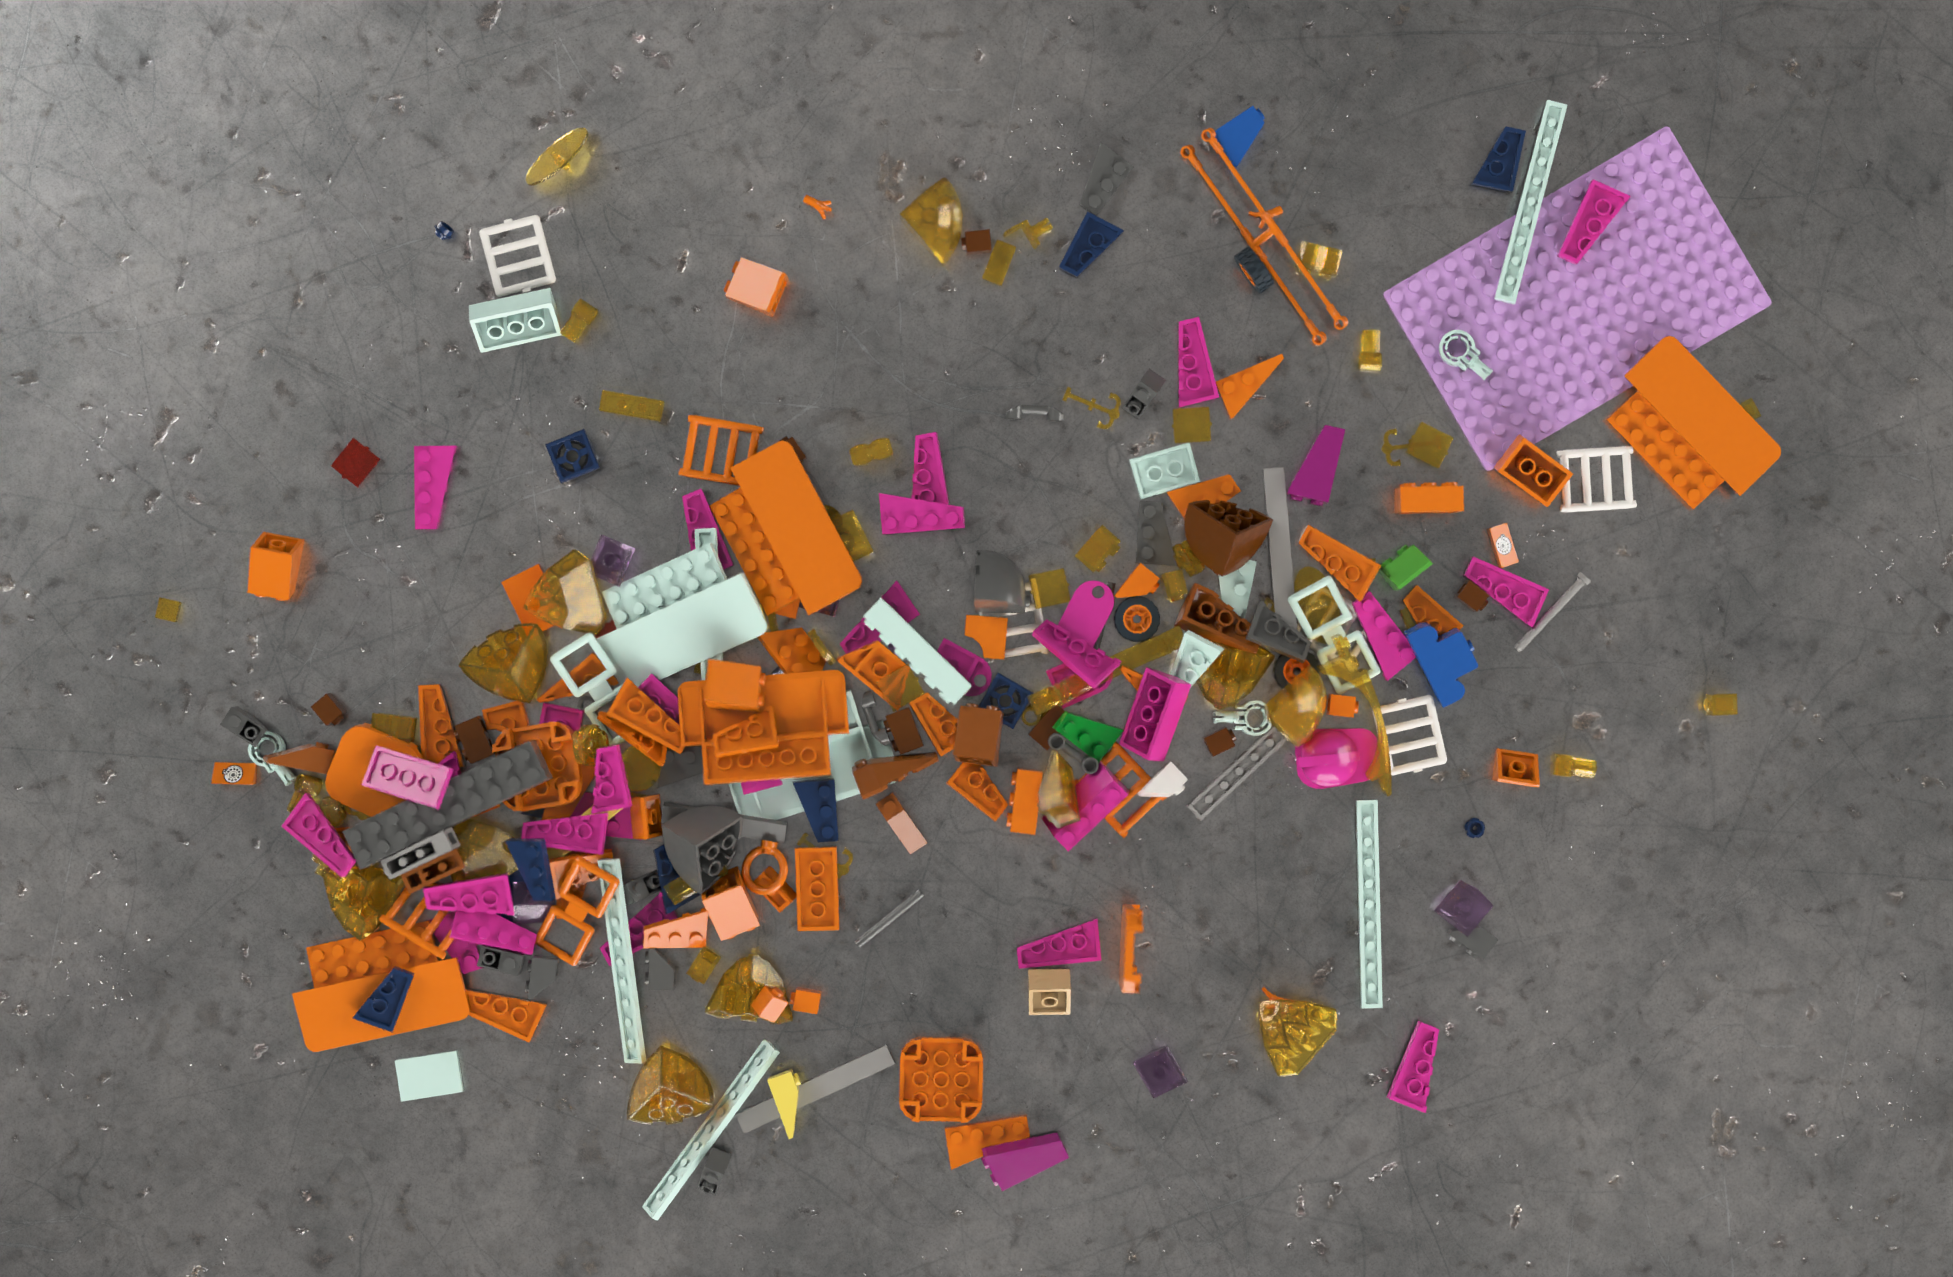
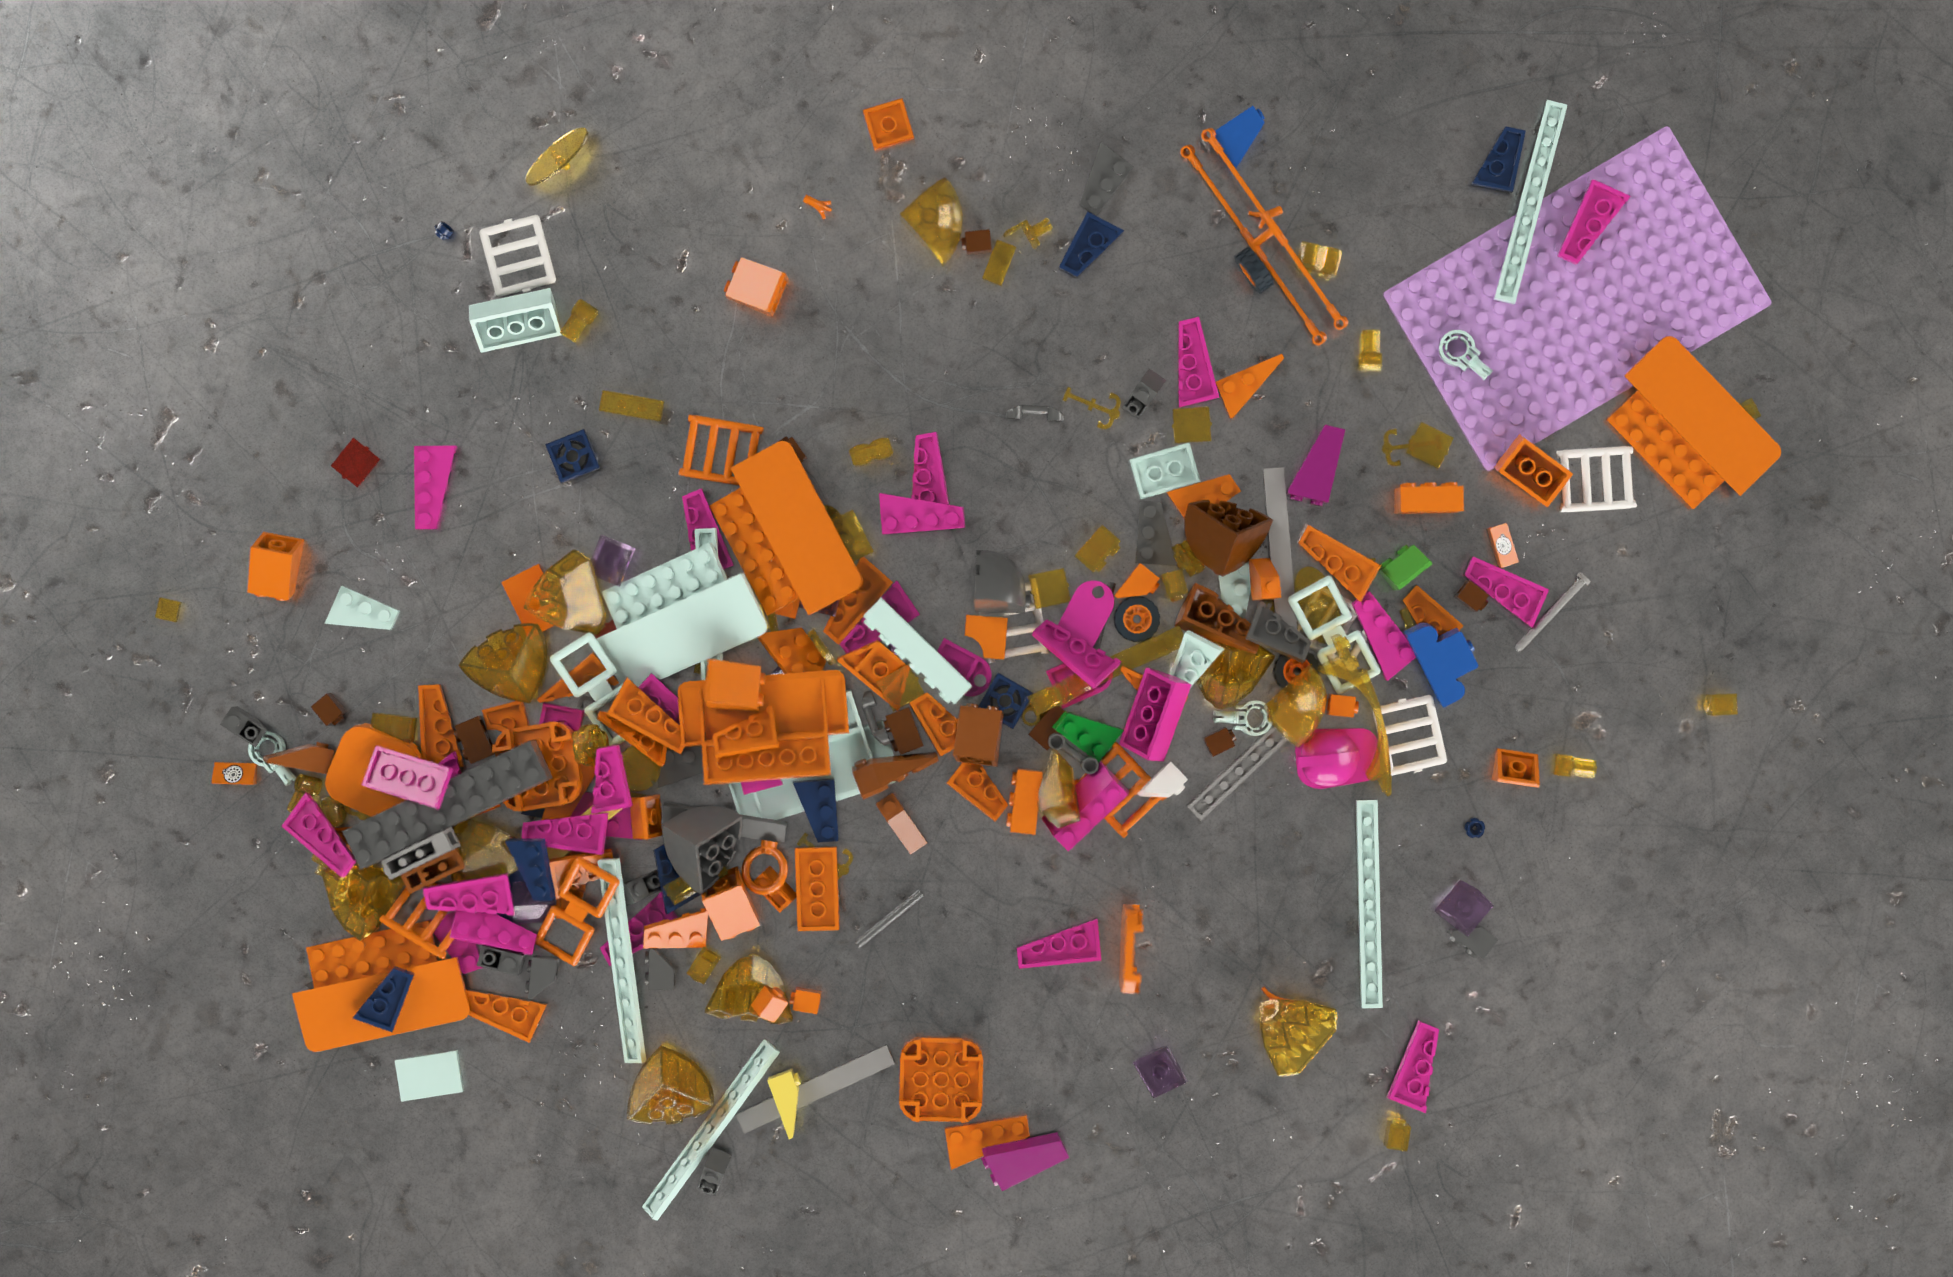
tan slope [1028,969,1071,1015] -> none
none -> light aqua wing [325,586,400,630]
none -> orange wing [823,555,893,645]
none -> orange tile [863,98,914,151]
none -> orange slope [1249,558,1281,601]
none -> clear yellow brick [1384,1118,1411,1151]

